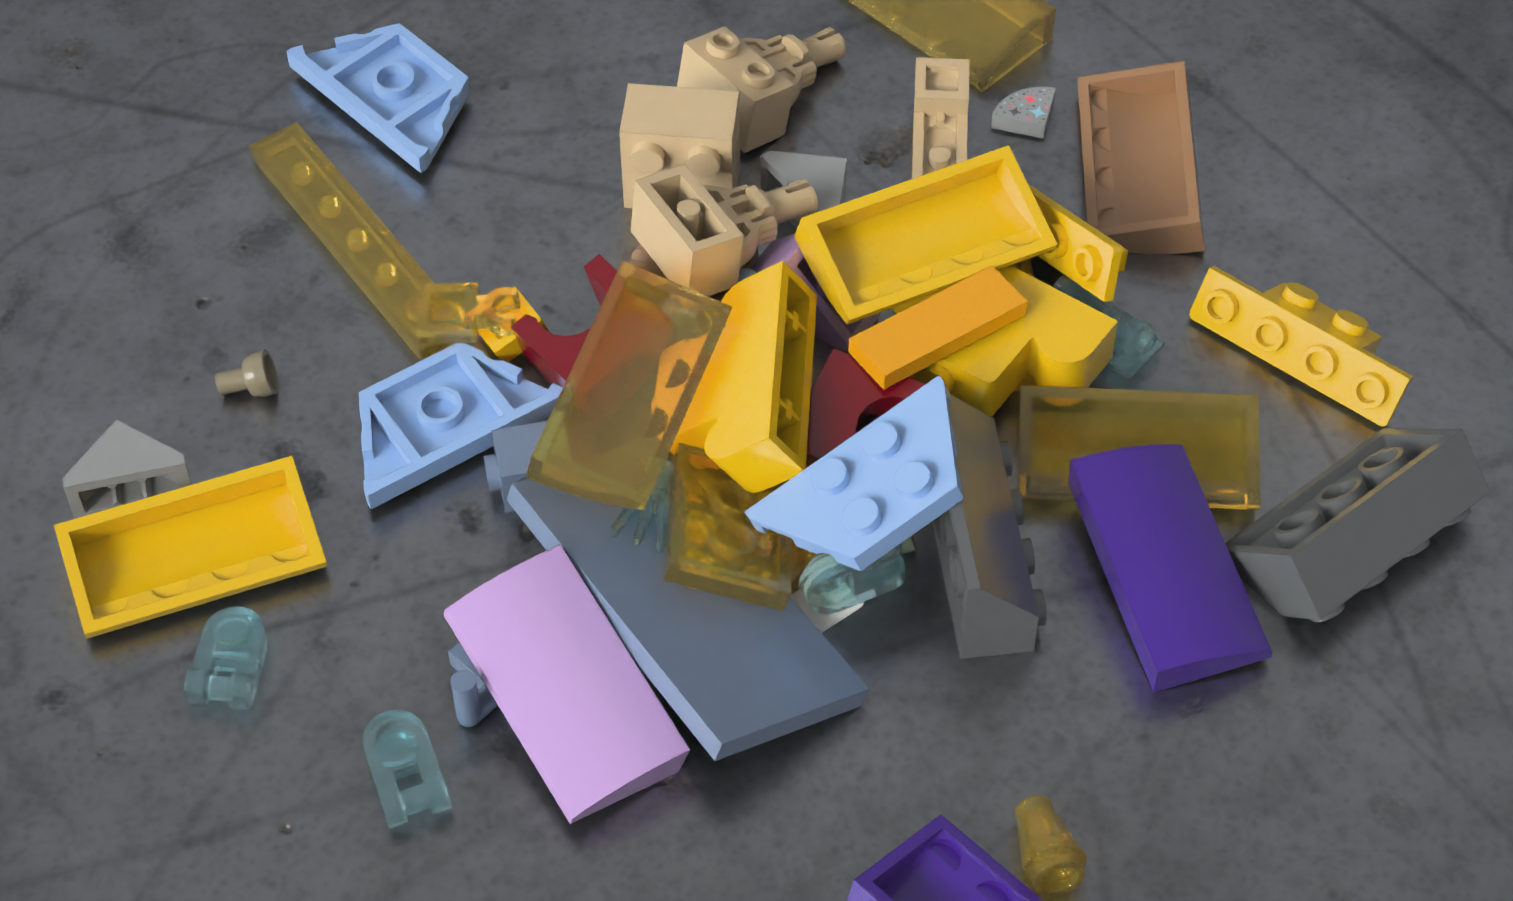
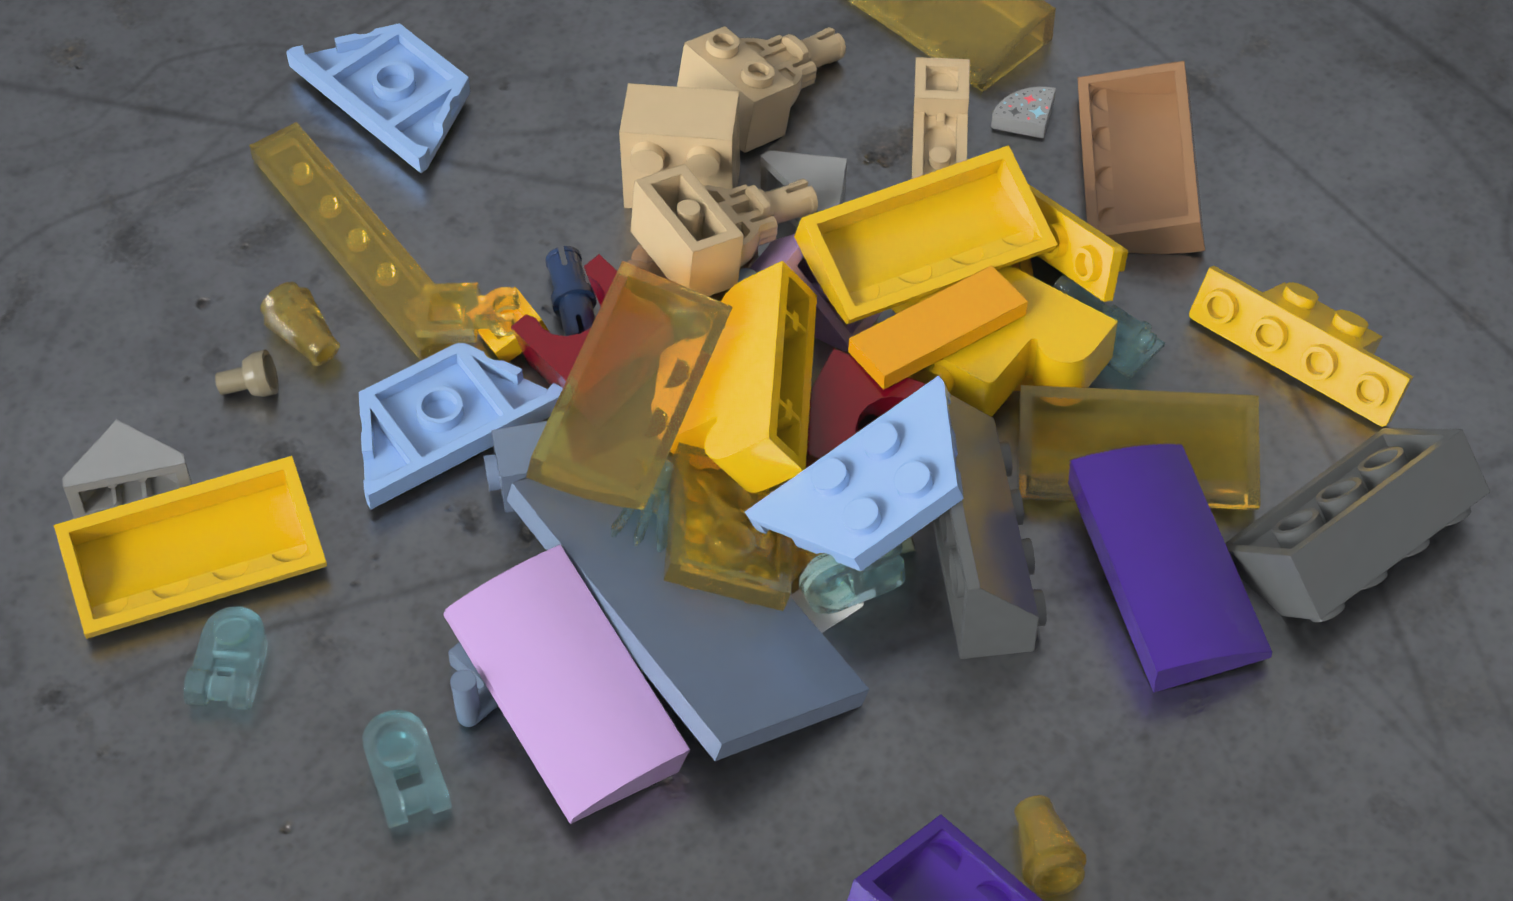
none -> clear yellow cone [260,282,340,366]
none -> dark blue pin [545,246,597,336]

